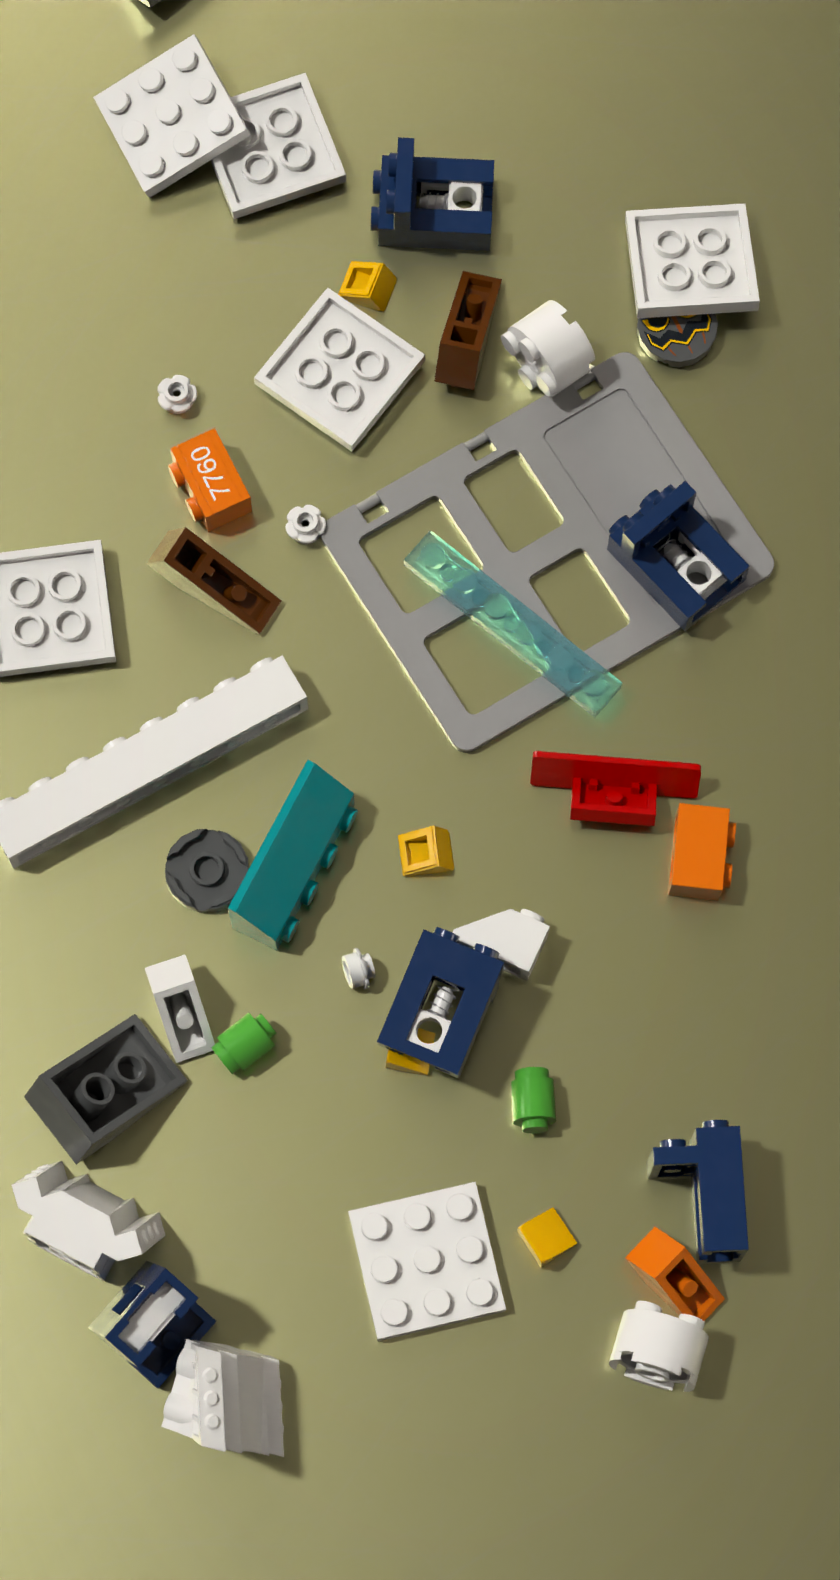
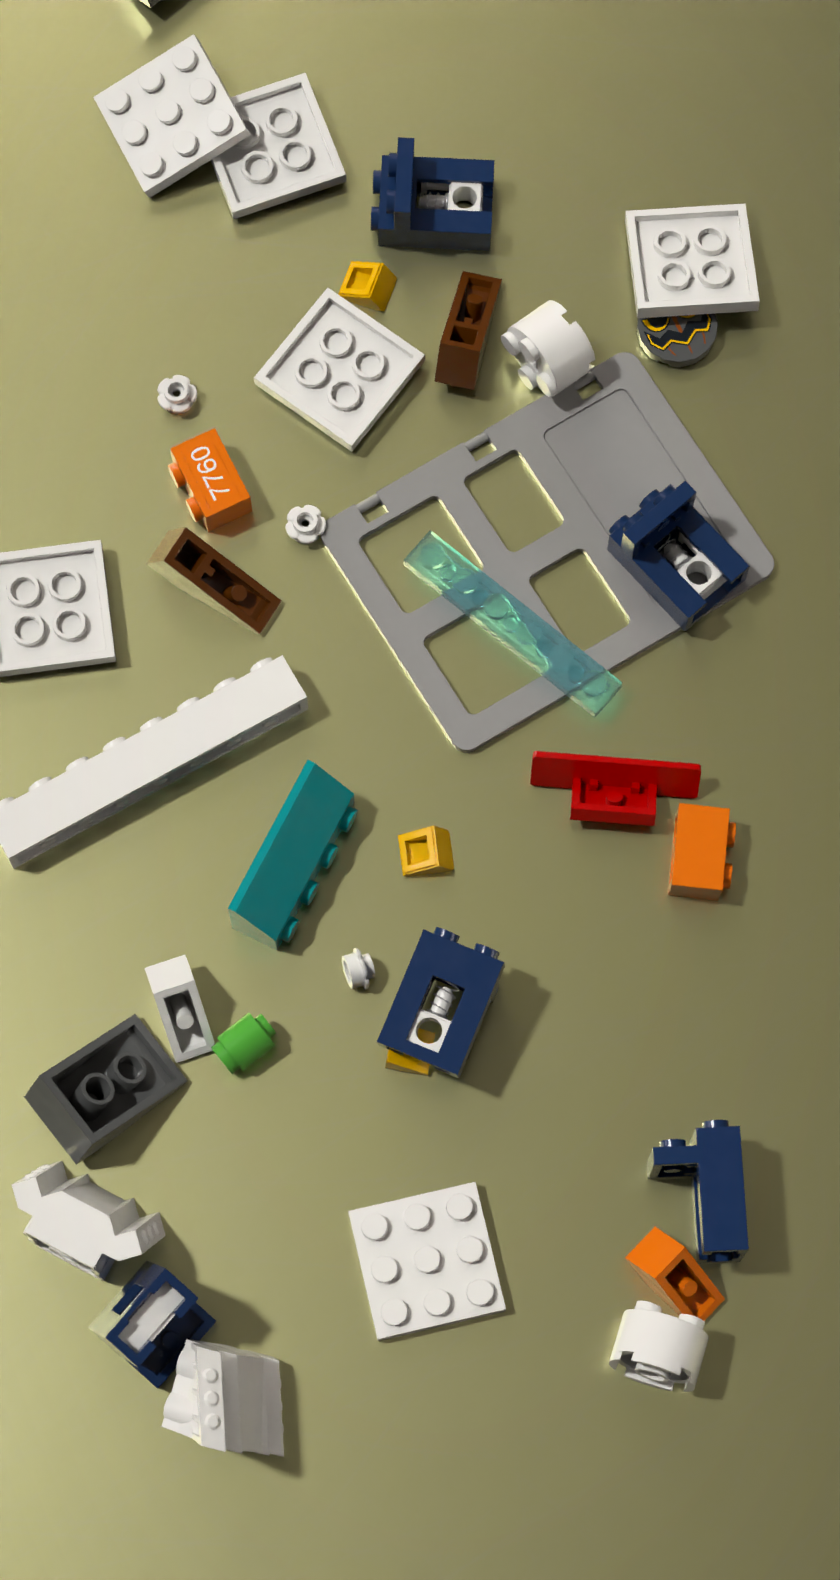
dark grey tile [165,829,249,913] -> none
white slope [452,909,550,981] -> none
bright green brick [511,1067,556,1134] -> none
yellow slope [517,1207,577,1268] -> none

